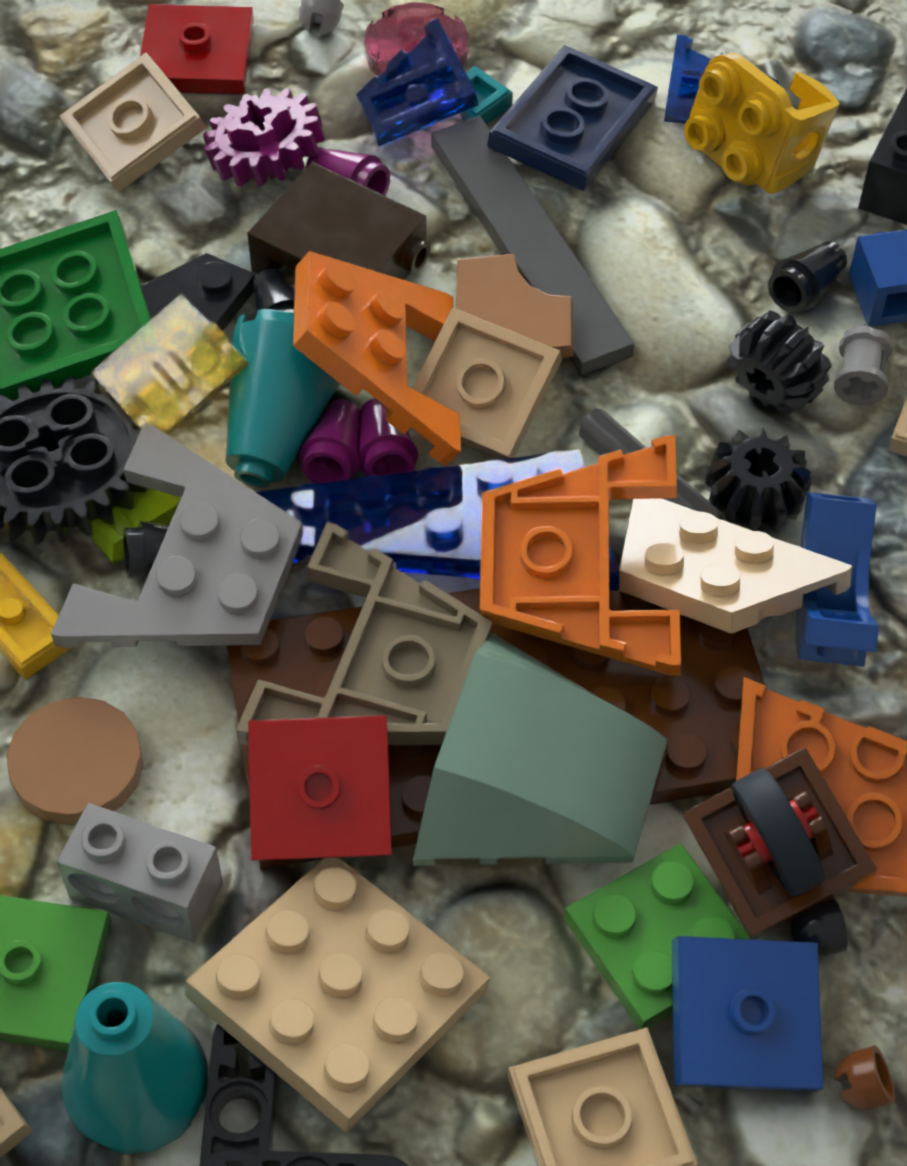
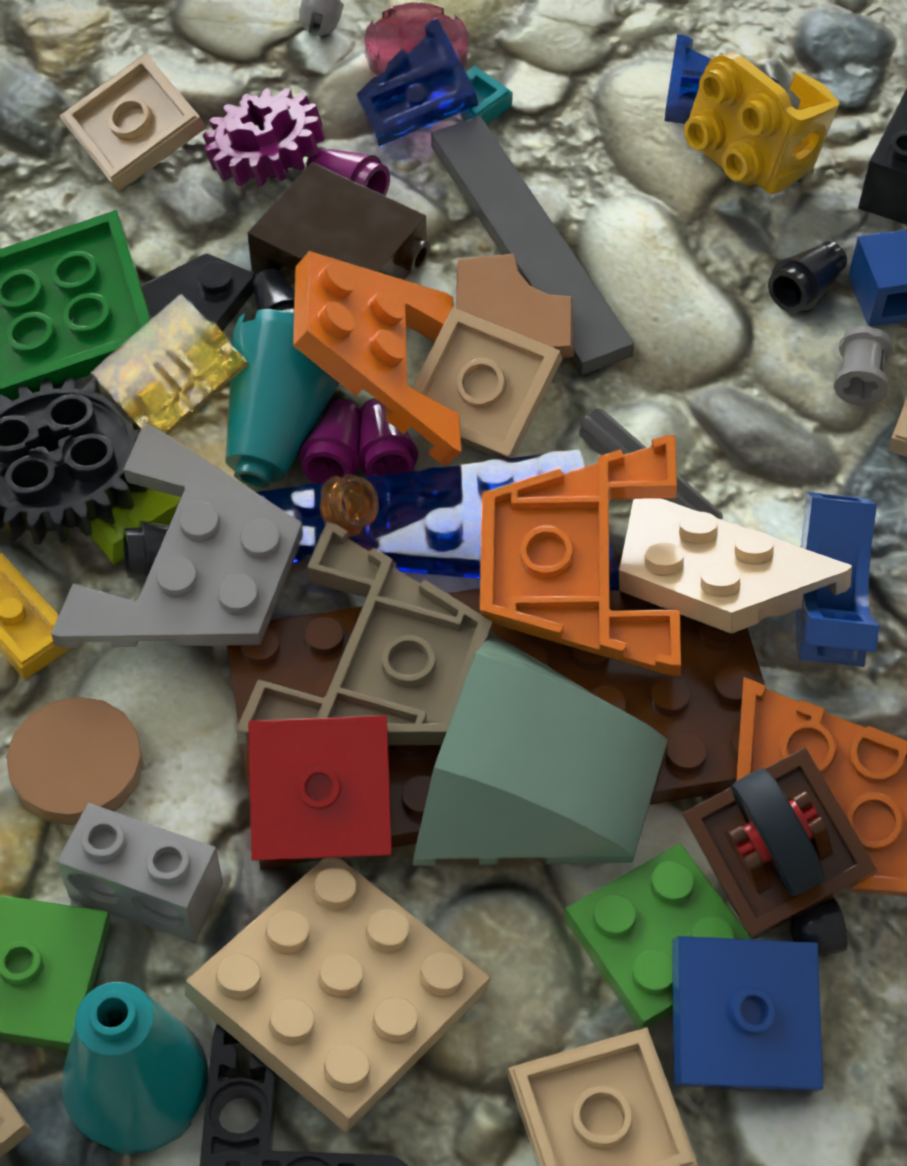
red plate [140,4,254,94] -> none
dark blue tile [487,45,658,191] -> none
black gear [705,427,812,532] -> none
black gear [727,310,832,415] -> none
dark orange hinge [834,1045,895,1110] -> none
none -> clear orange plate [319,474,379,536]

